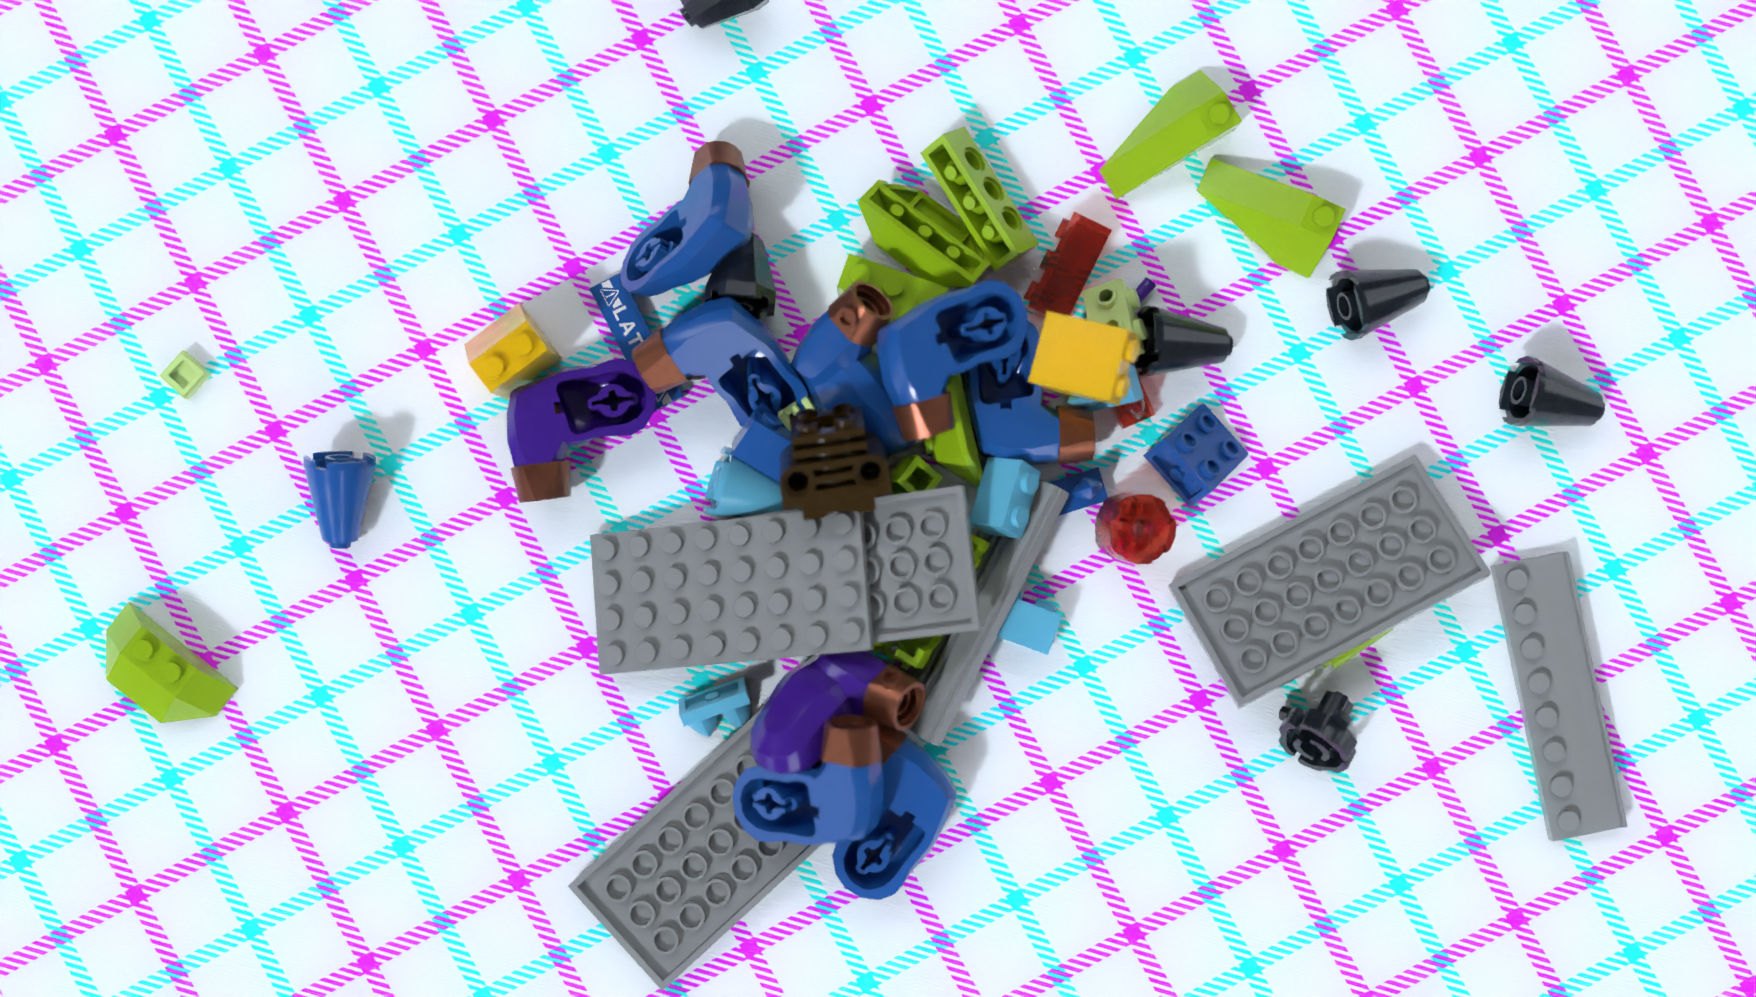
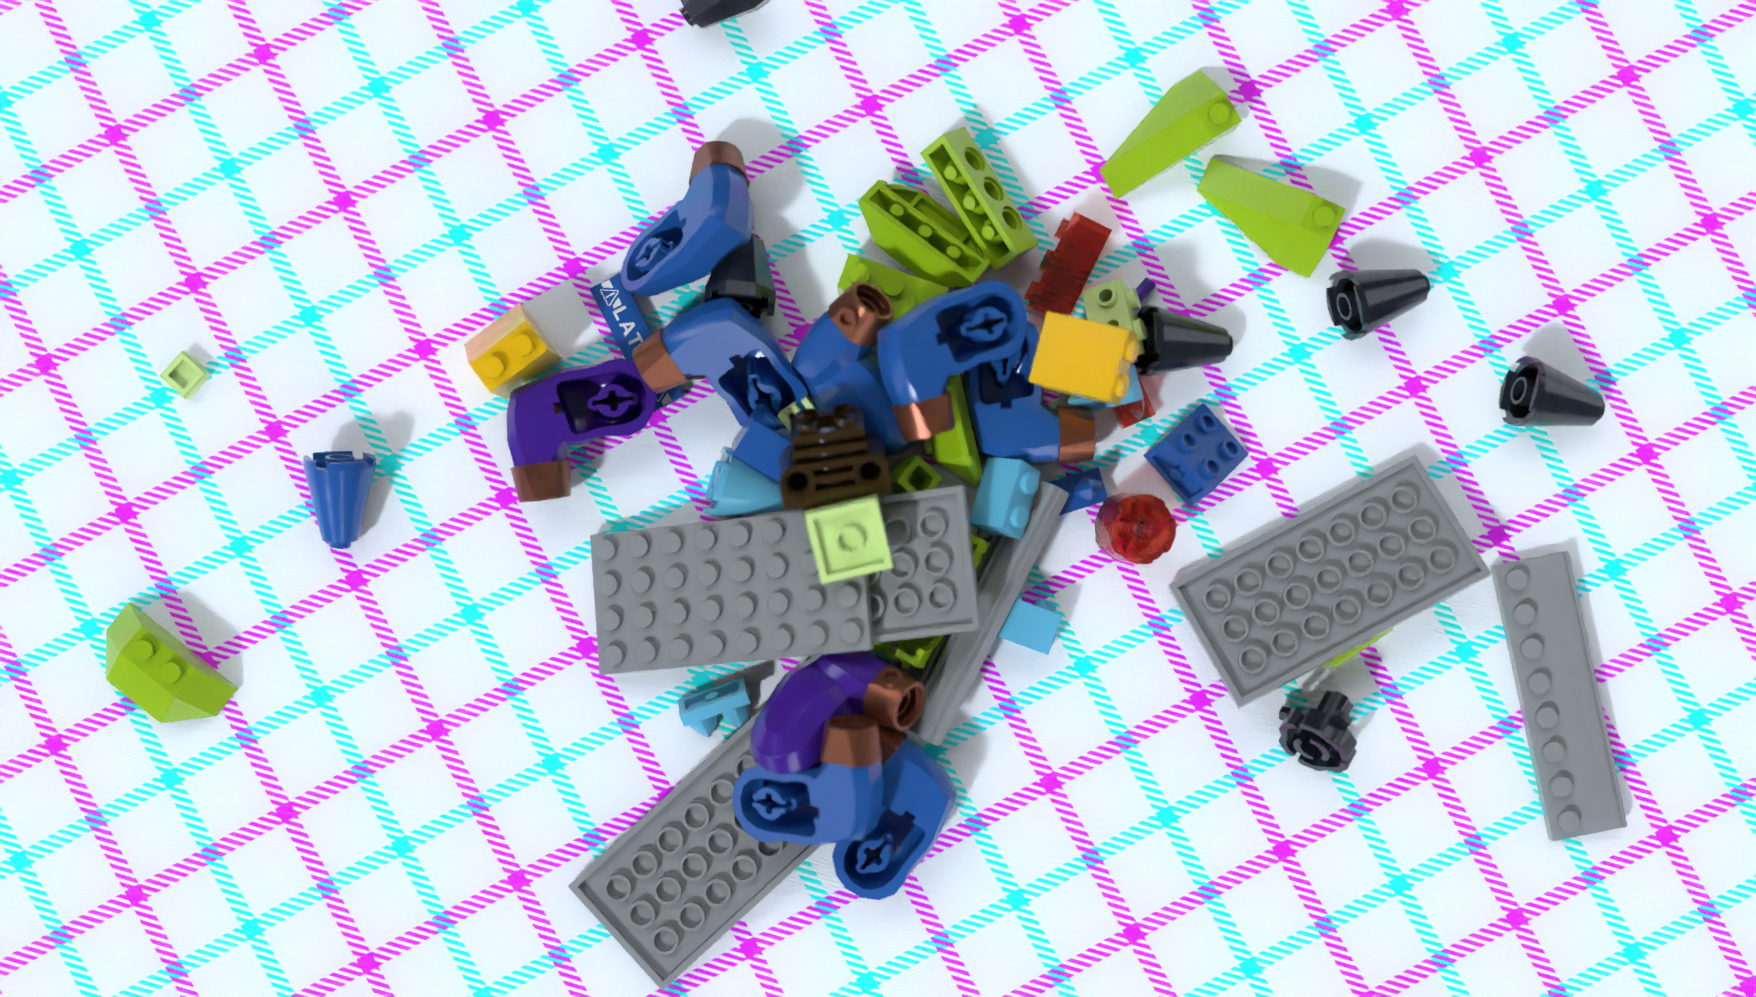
none -> yellowish green plate [804,495,893,584]

